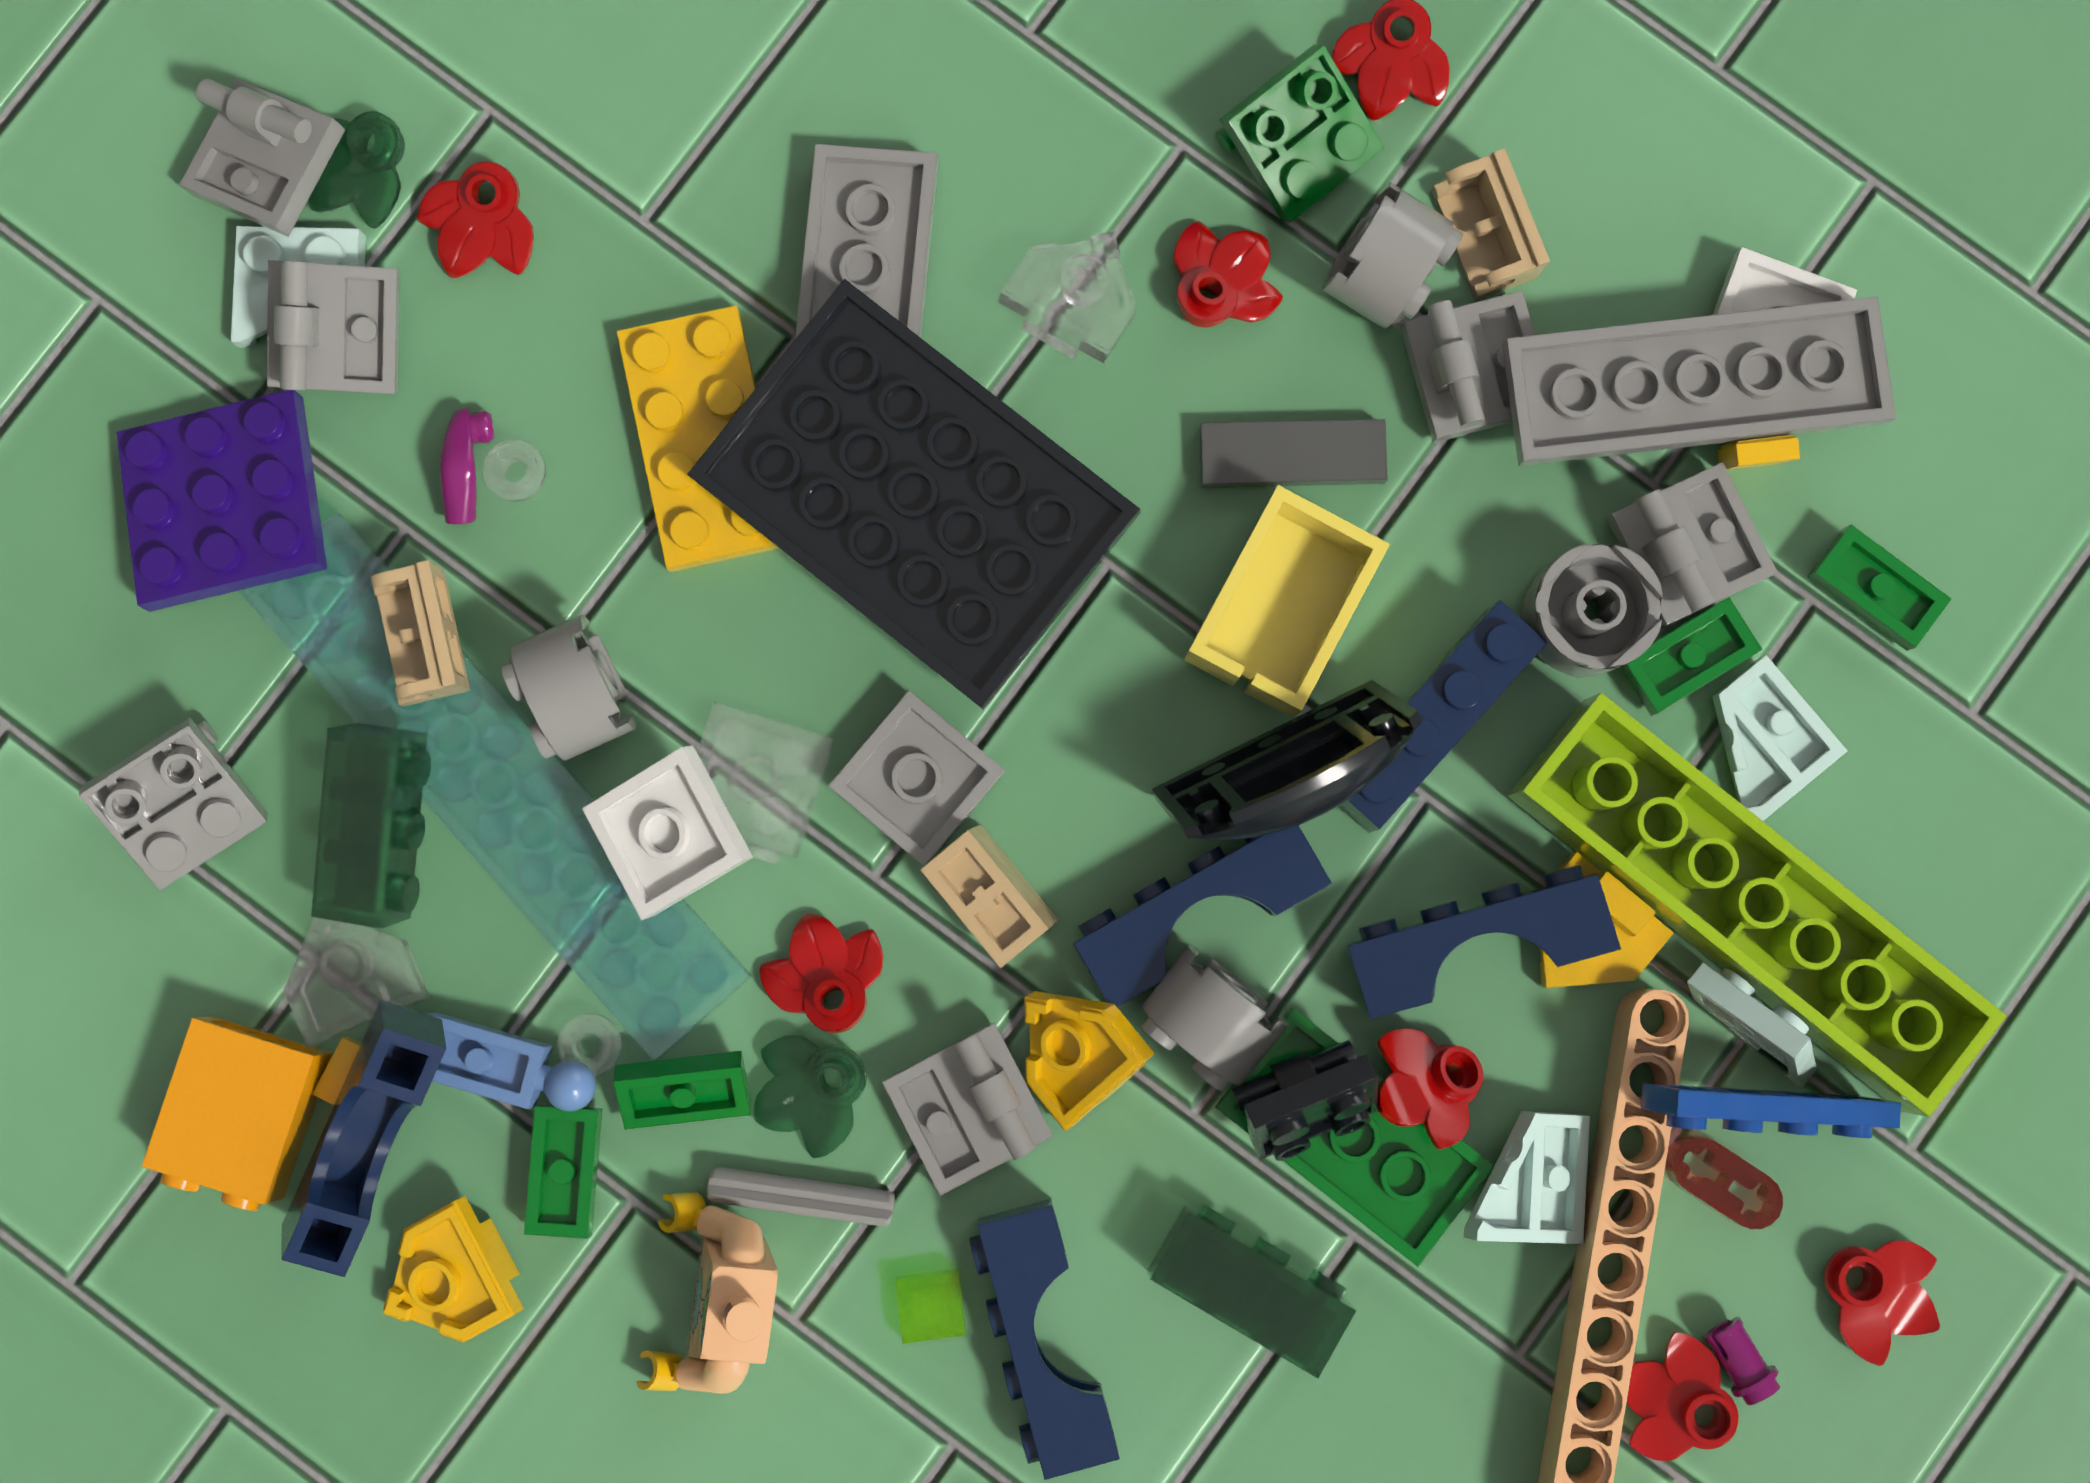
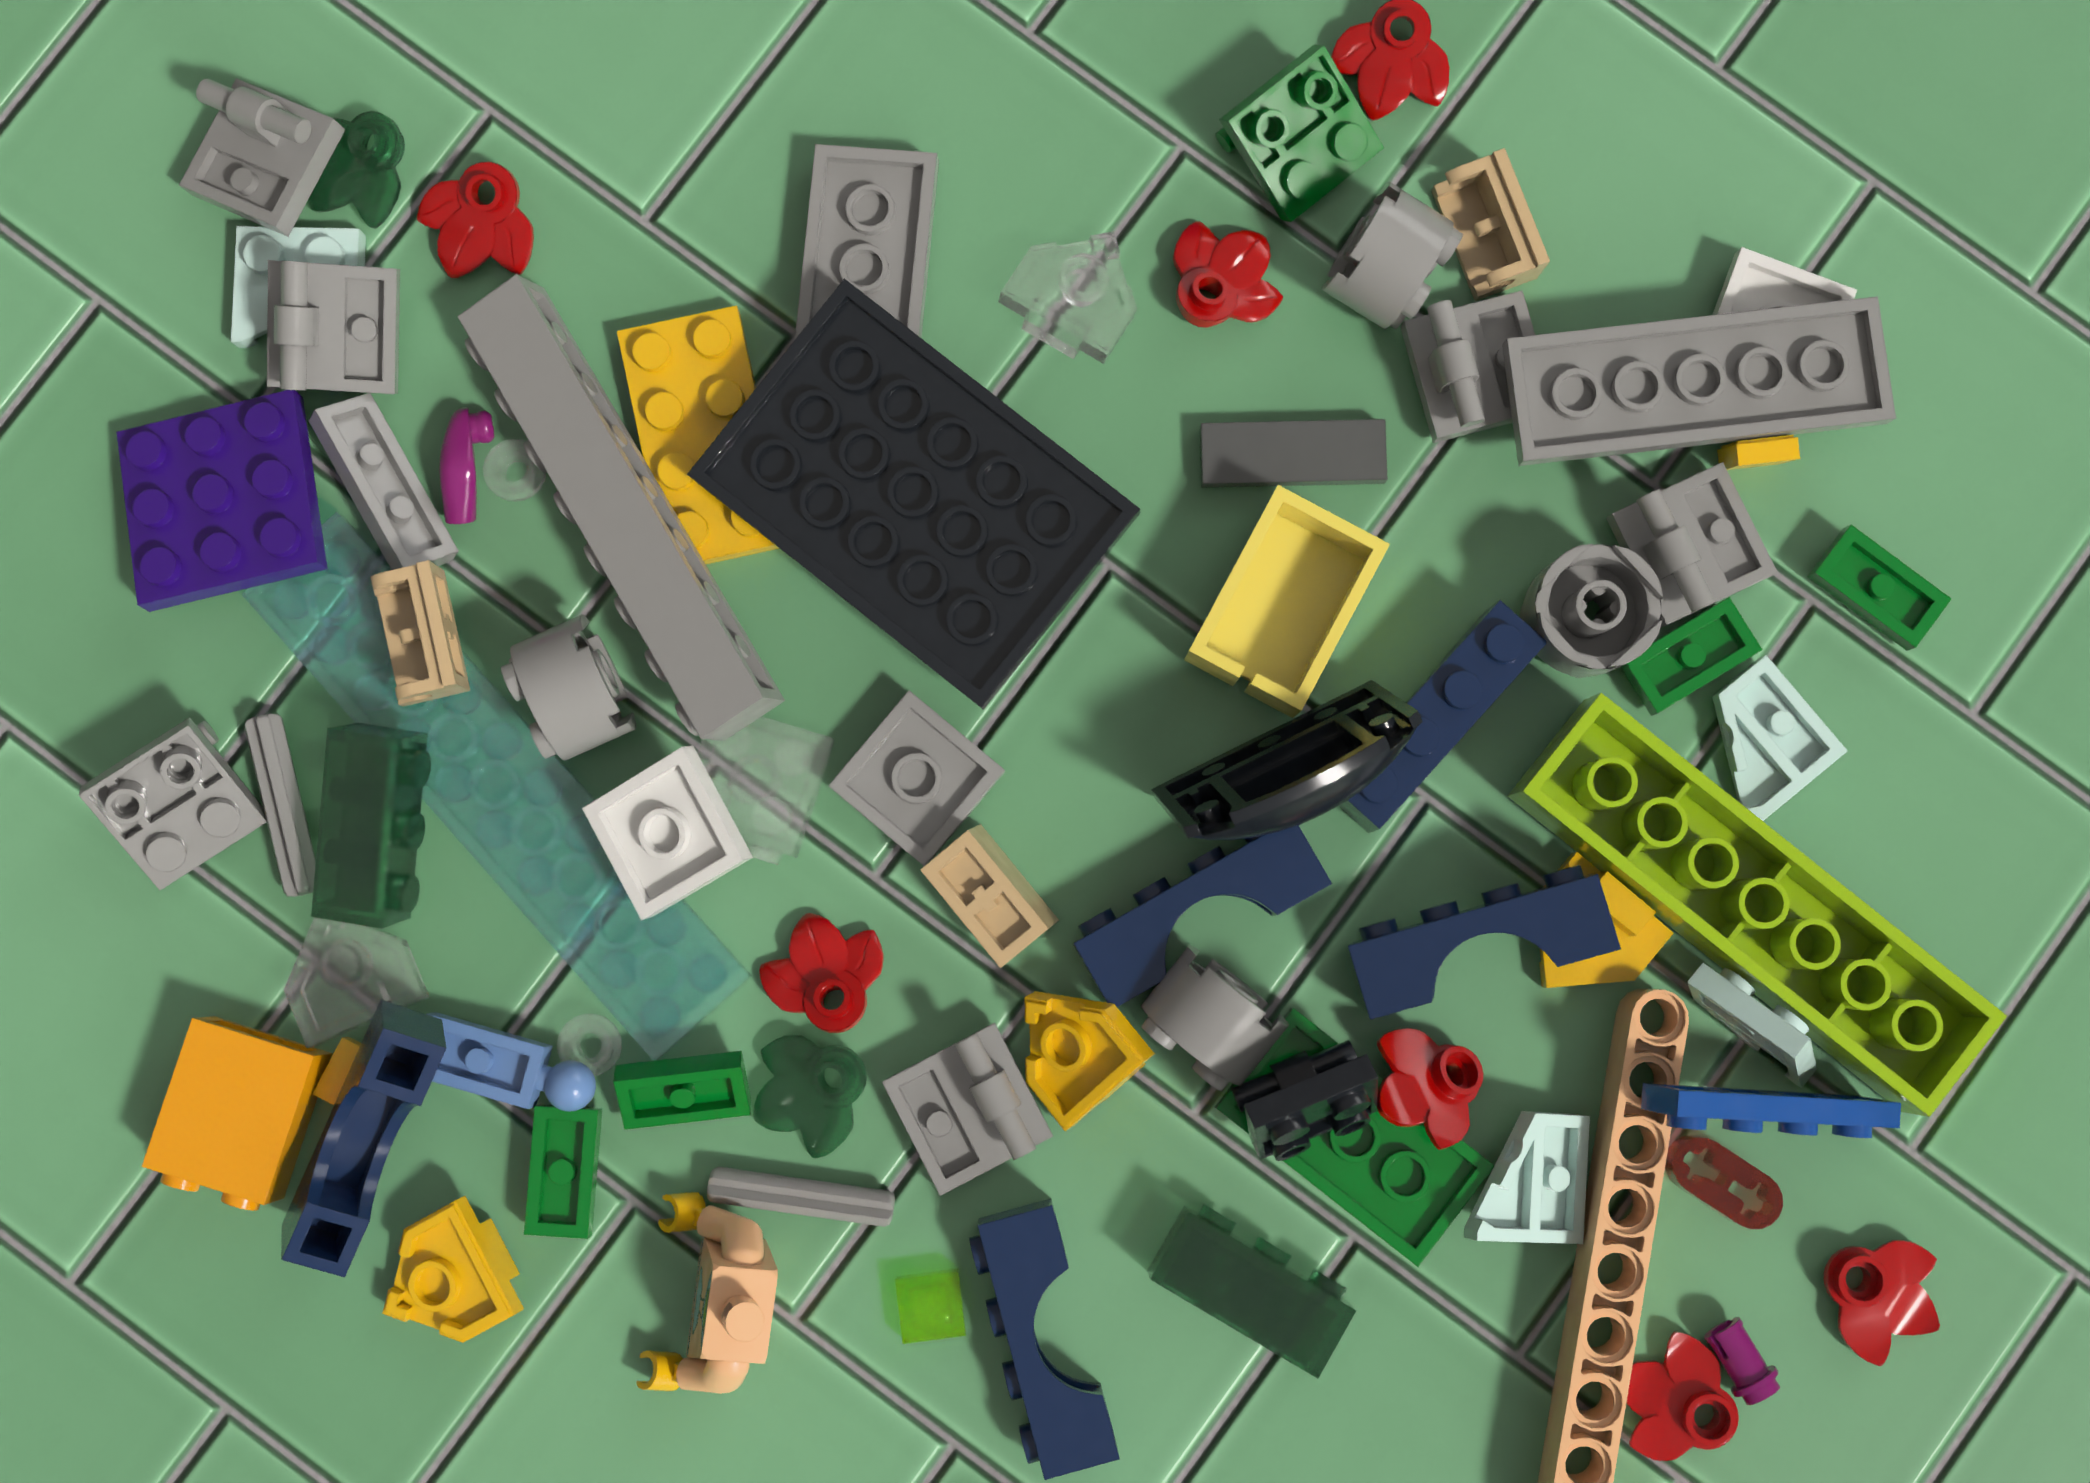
none -> light grey axle [244,714,322,897]
none -> light grey plate [309,393,459,570]
none -> light grey brick [457,274,785,741]

